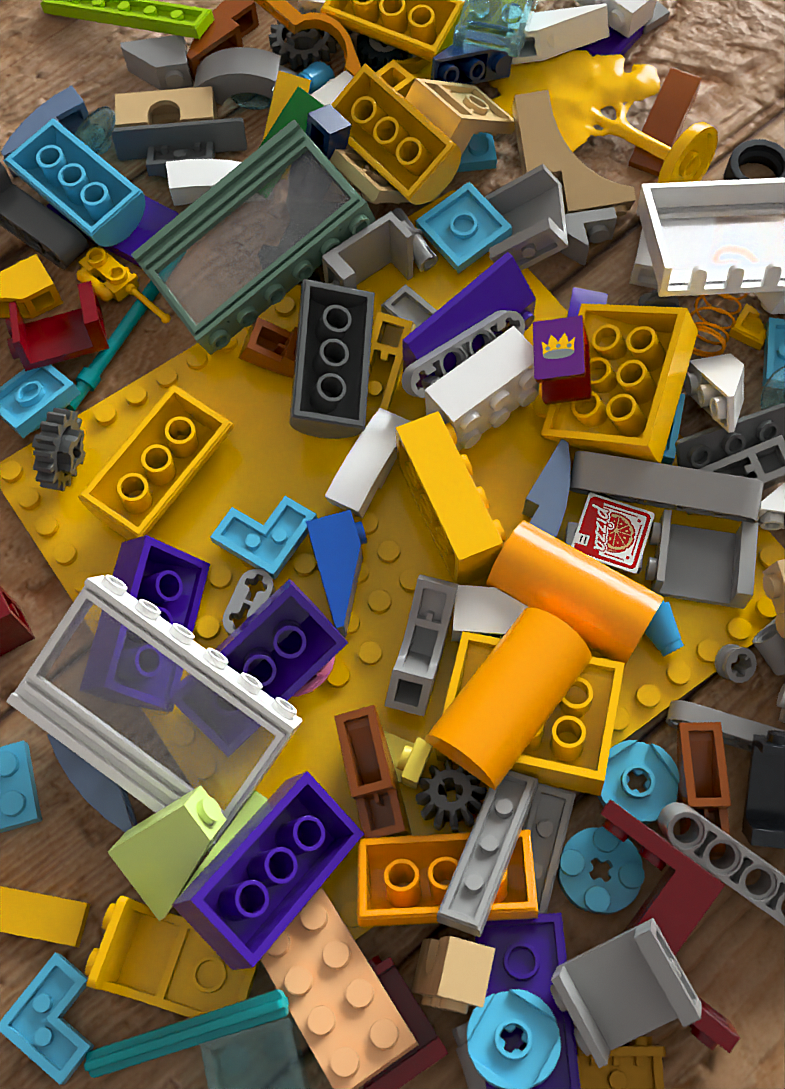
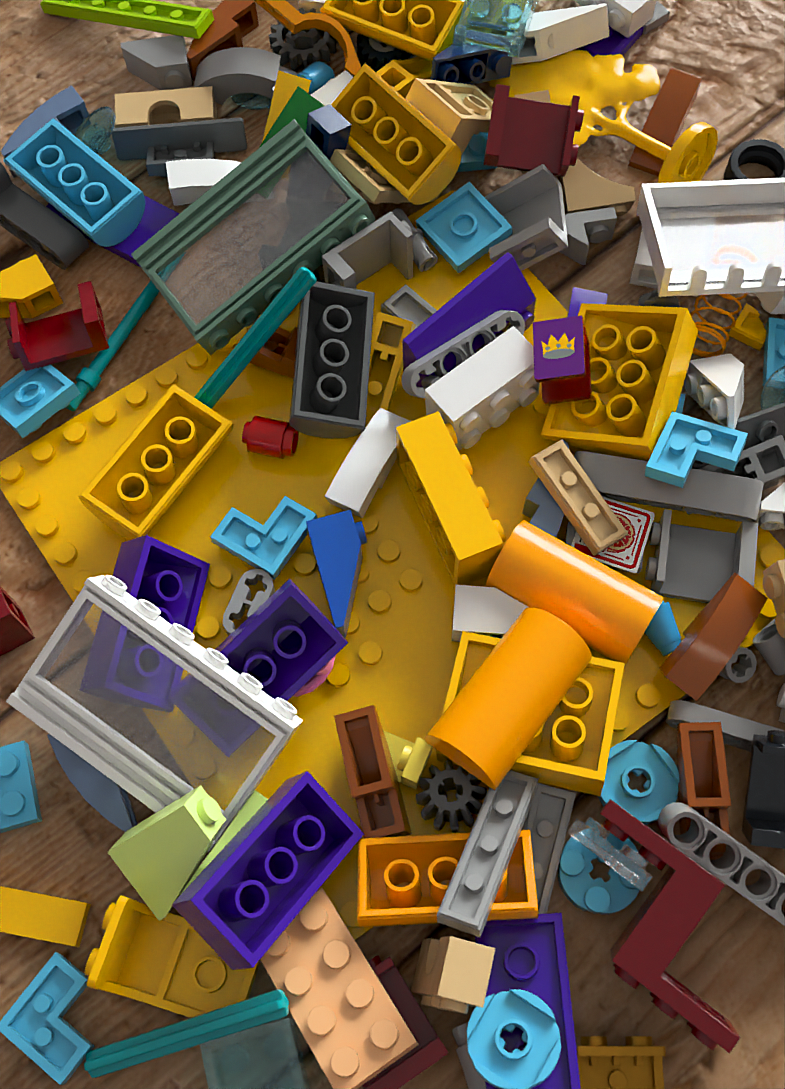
dark grey gear [32,408,85,491] -> none
yellow piece [76,246,171,324] -> none
light grey arch [384,574,459,717] -> none
light grey panel [550,918,702,1068] -> none
none -> teal axle [194,267,317,409]
none -> red brick [242,416,299,459]
none -> dark red panel [483,84,584,177]
none -> tan tile [528,440,628,556]
none -> clear plate [567,817,653,891]
none -> medium azure plate [645,411,748,488]
none -> dark orange slope [659,572,768,701]

